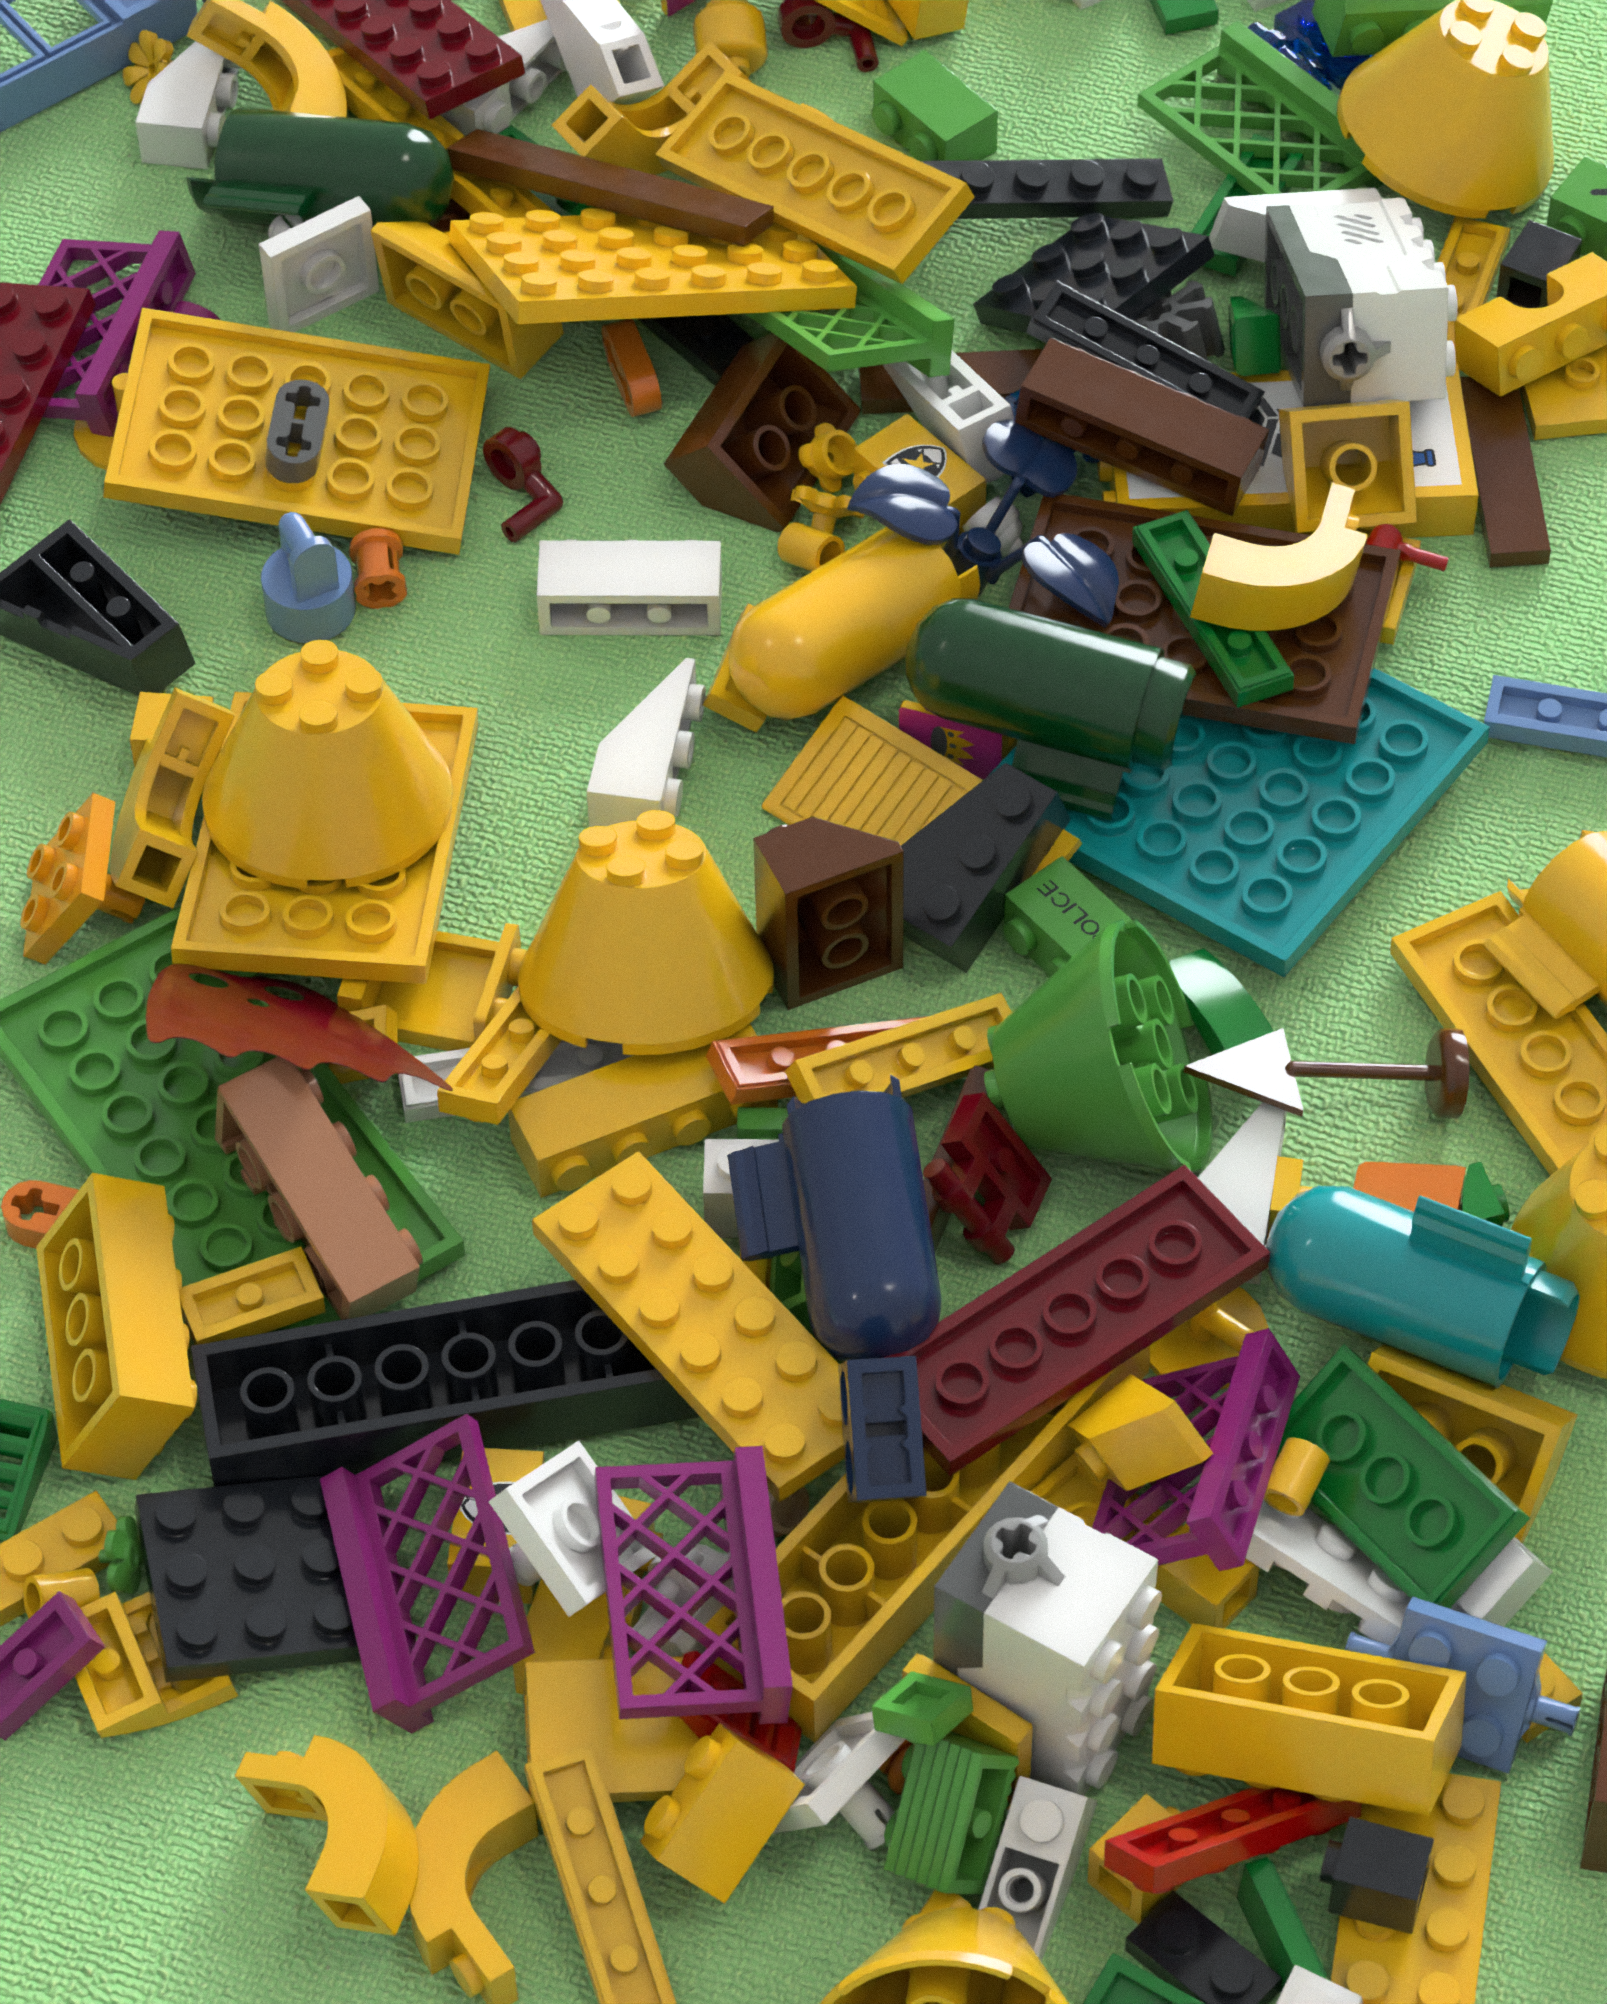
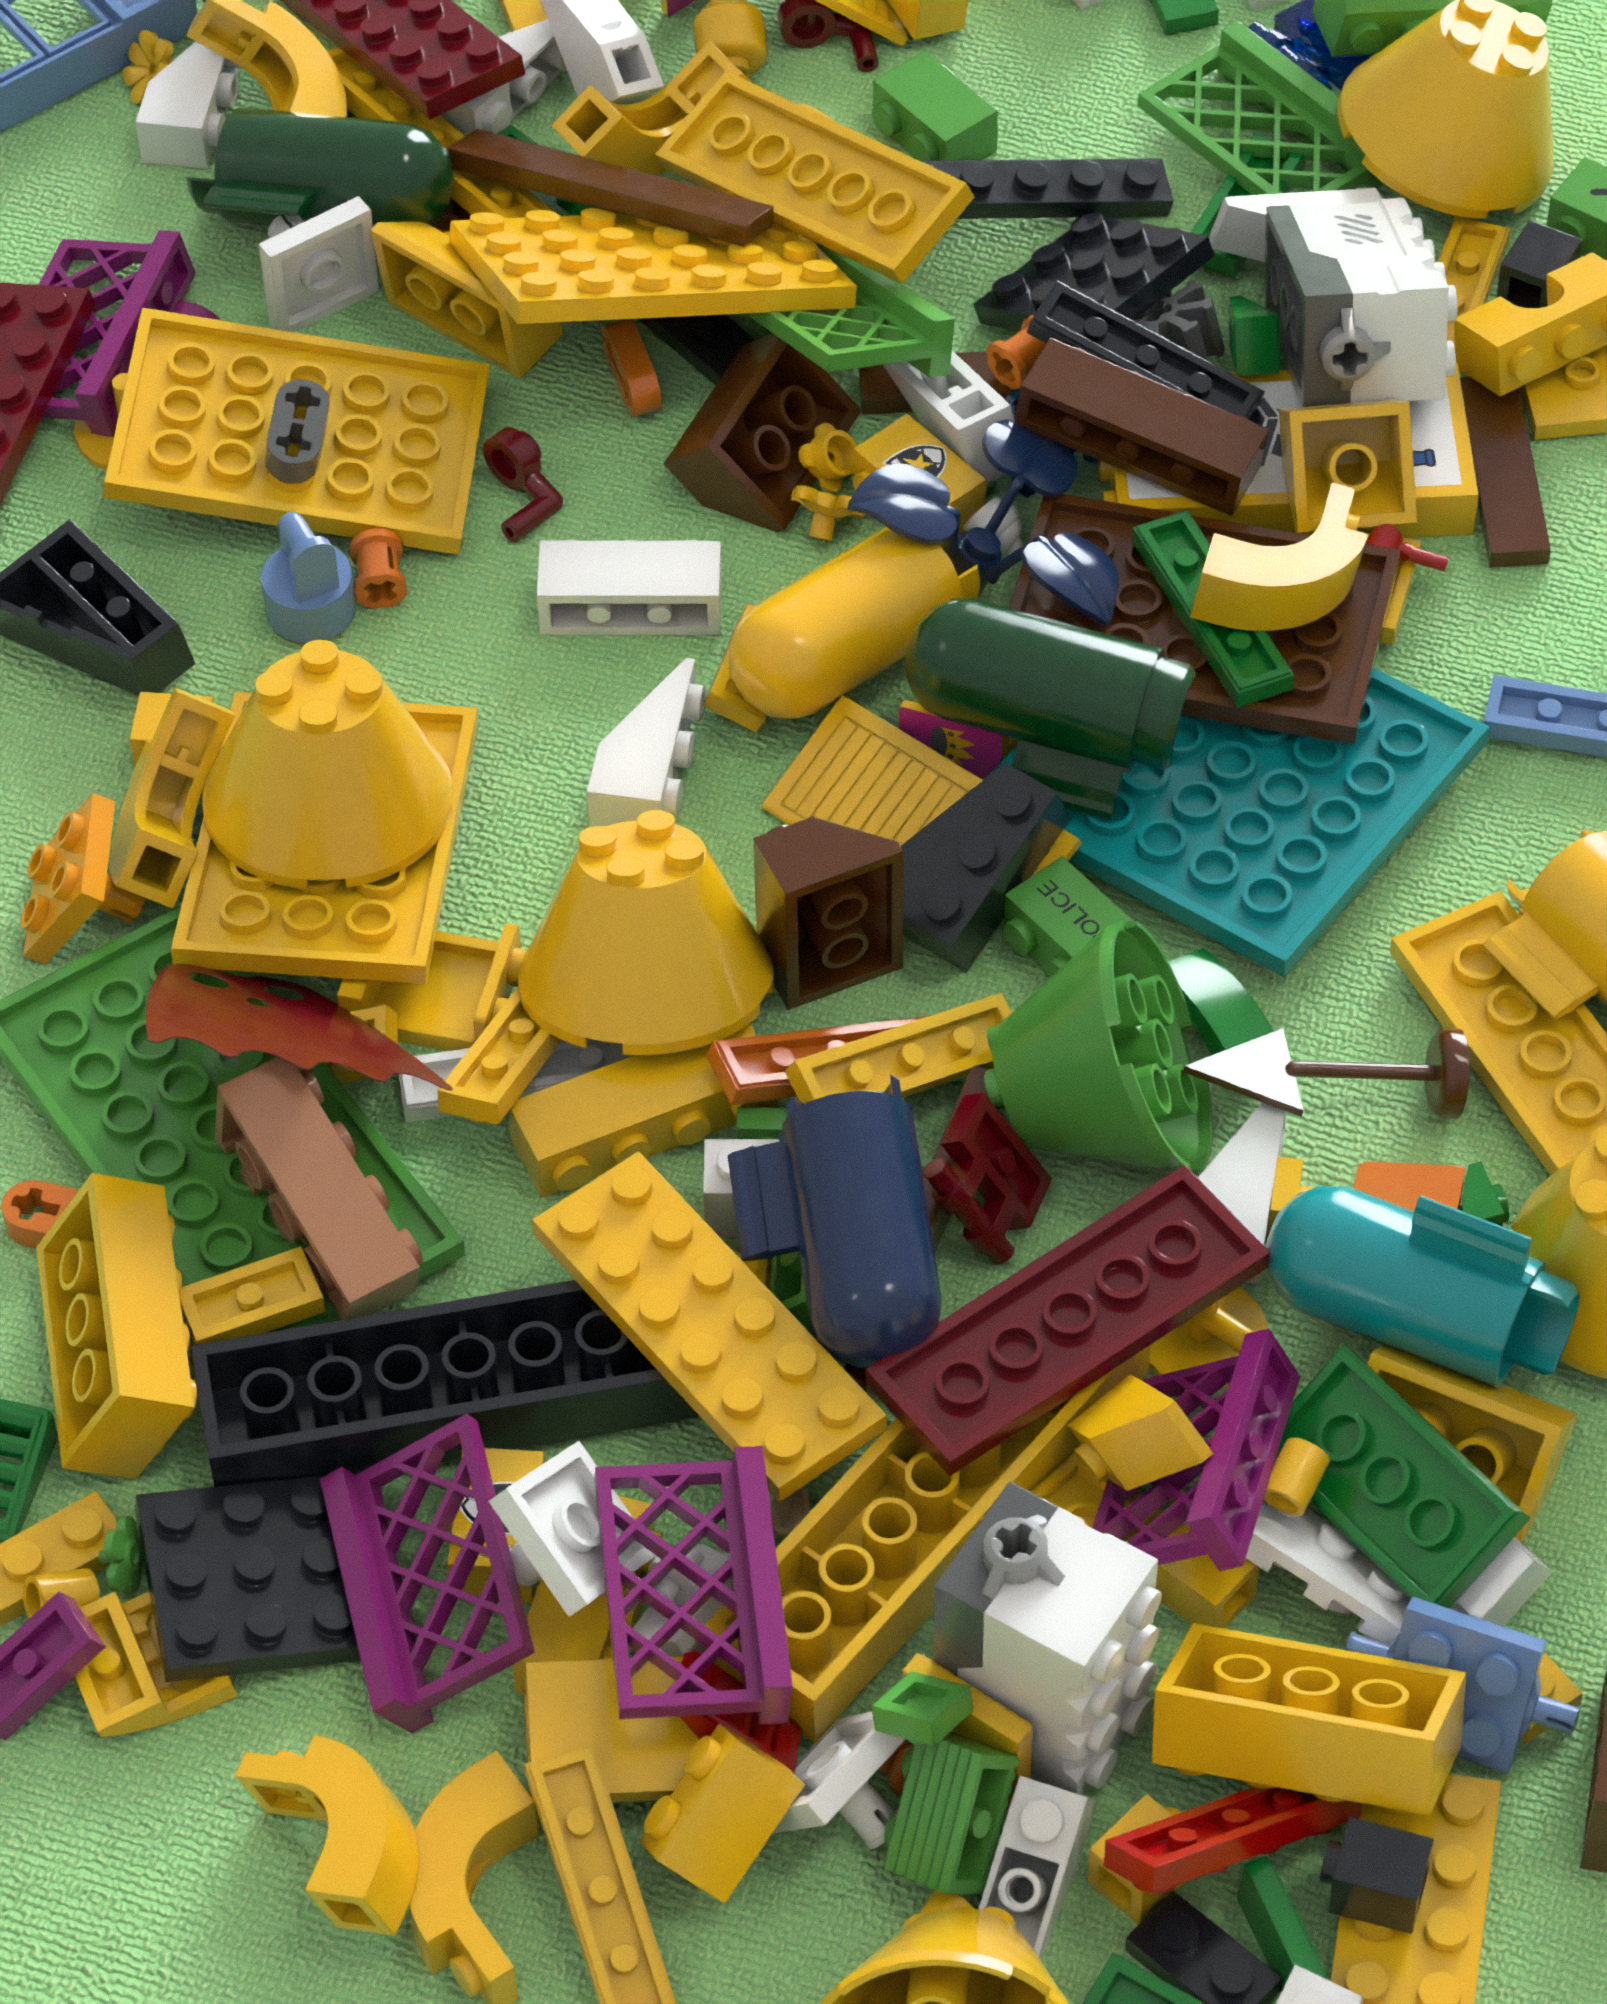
yellow hinge [777,522,845,572] -> none
dark blue brick [838,1356,927,1503] -> none
none -> orange bush [986,315,1046,390]

